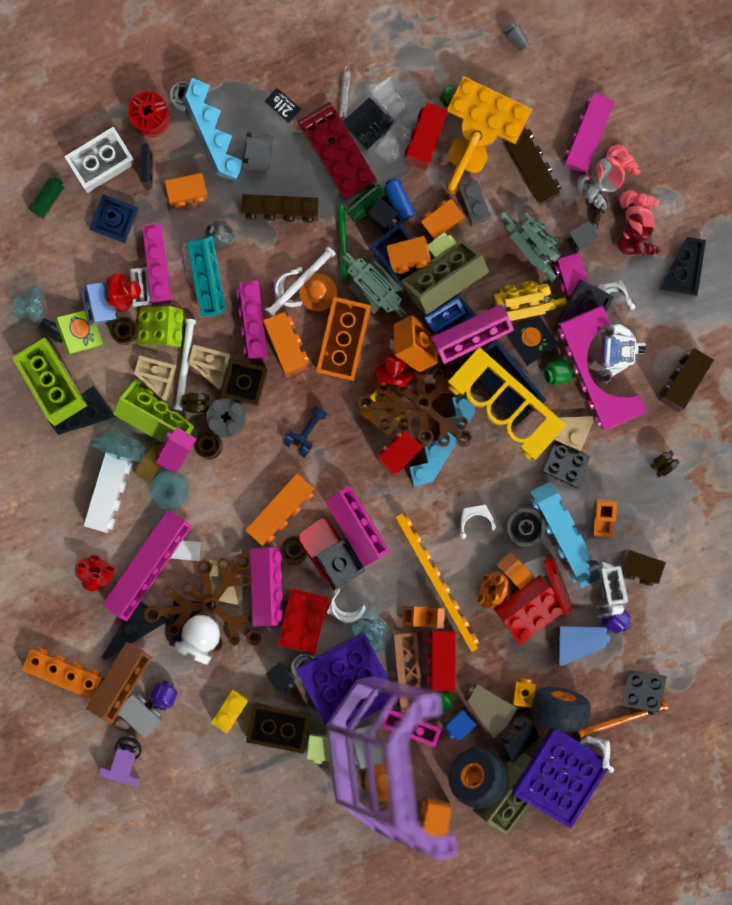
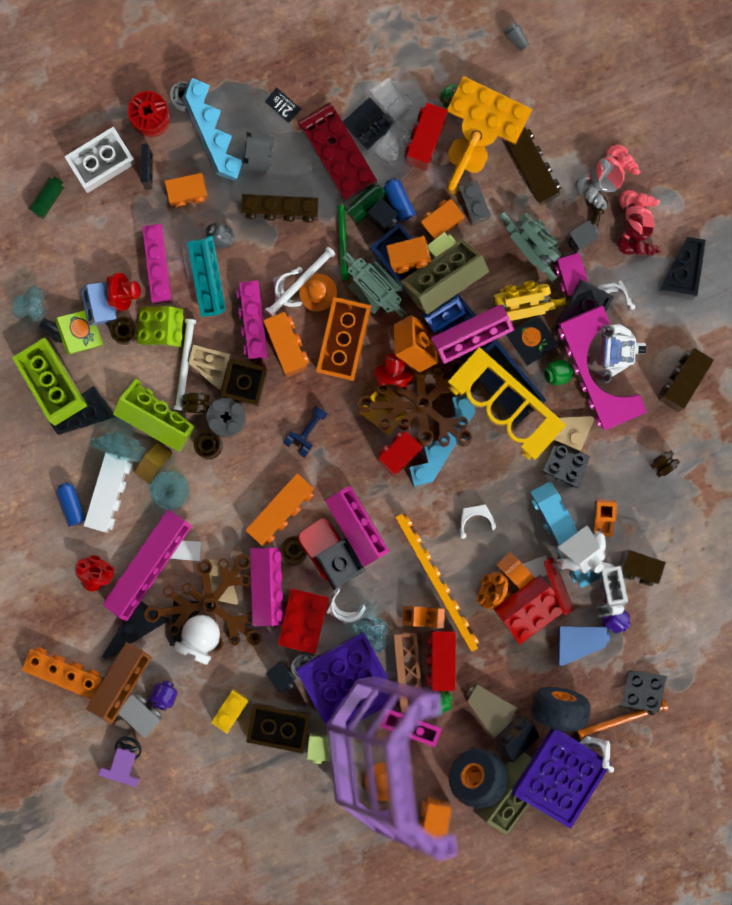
dark blue plate [89,194,139,244] -> none
white tile [130,267,152,307] -> none
tan wing [134,356,177,401] -> none
dark pink brick [156,427,197,474] -> none
white piece [339,67,351,120] -> none
light grey brick [351,724,383,769] -> none
blue brick [444,708,476,741] -> none
dark grey brick [505,508,546,547] -> none
light orange brick [512,678,536,708] -> none
dark pink brick [563,93,615,174] -> none
none -> blue brick [55,482,86,527]
none -> white torso [552,526,606,573]

